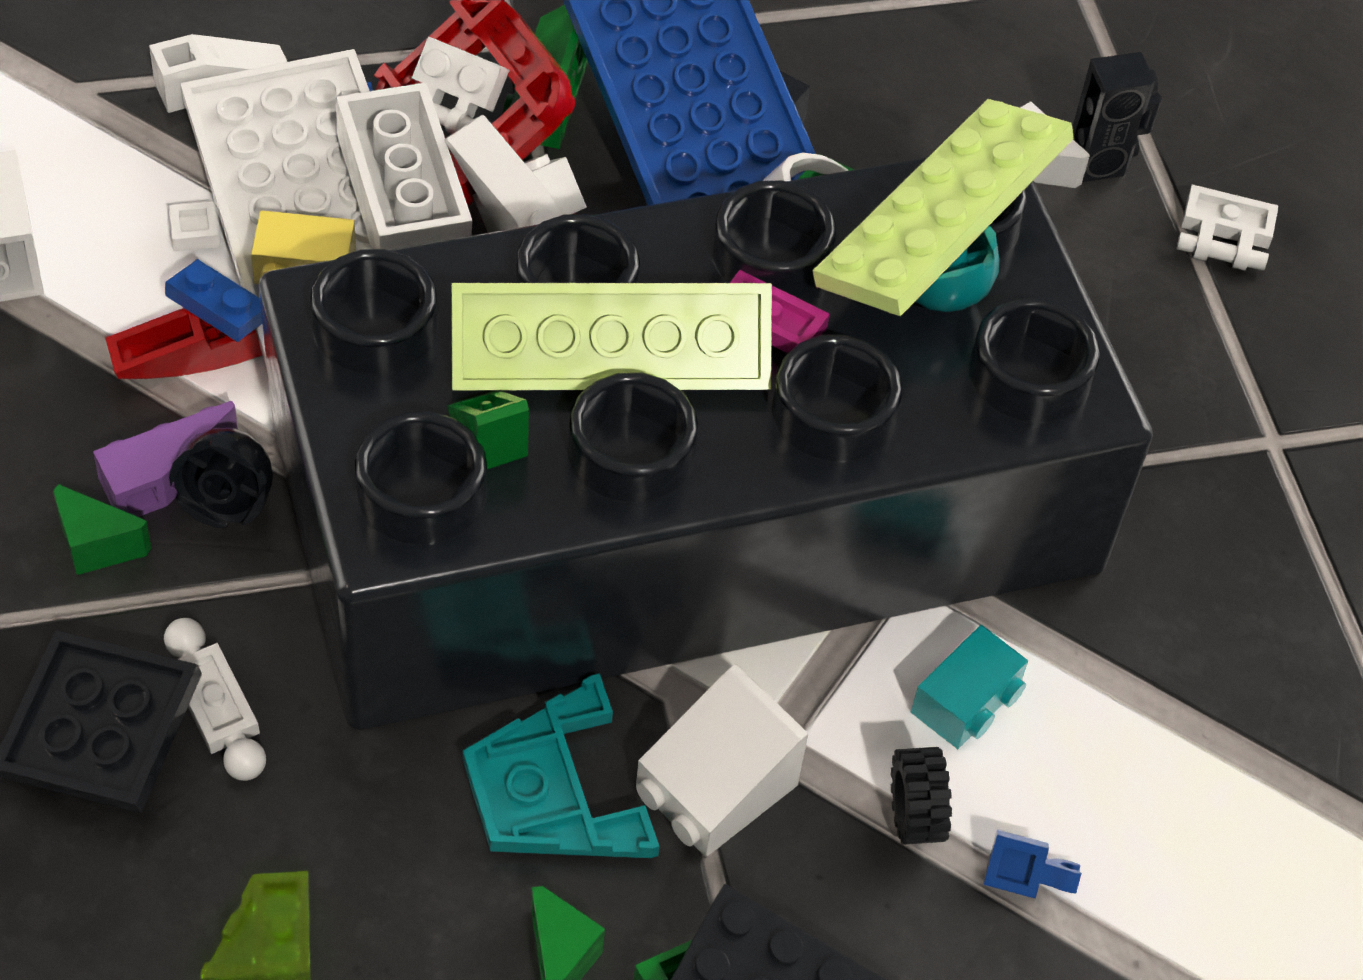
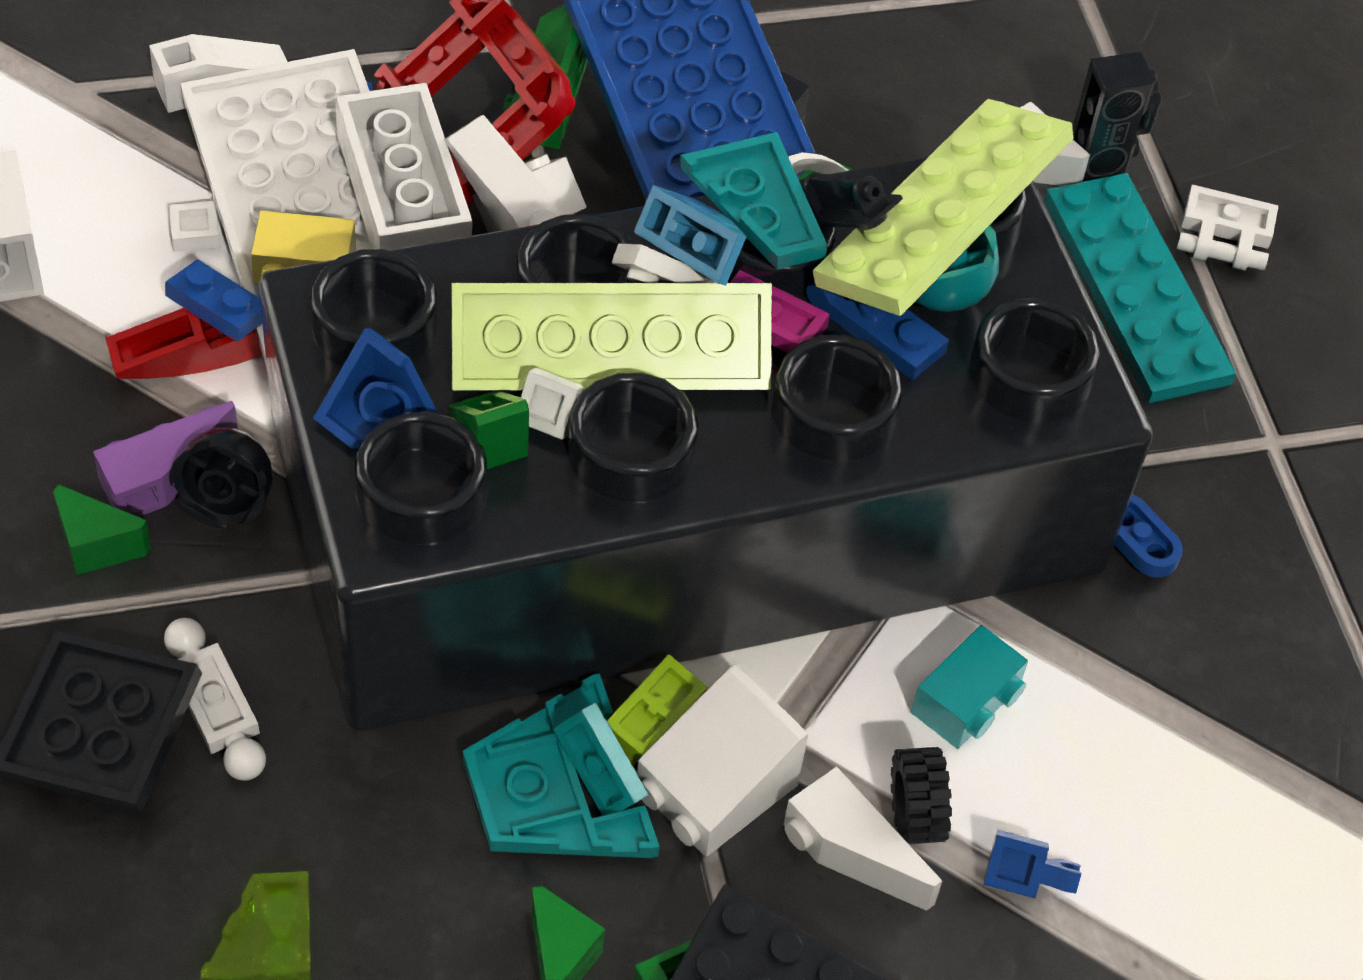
white plate [412,36,510,134] -> none
none -> blue slope [313,328,438,448]
none -> white plate [521,367,585,439]
none -> teal plate [553,703,649,816]
none -> lime hinge [607,654,708,767]
none -> white plate [612,244,728,283]
none -> dark azure slope [634,185,747,286]
none -> teal wing [680,132,827,270]
none -> white slope [783,767,942,911]
none -> black hinge [801,173,903,230]
none -> blue plate [806,281,949,381]
none -> teal plate [1044,173,1236,403]
none -> blue plate [1114,494,1183,578]

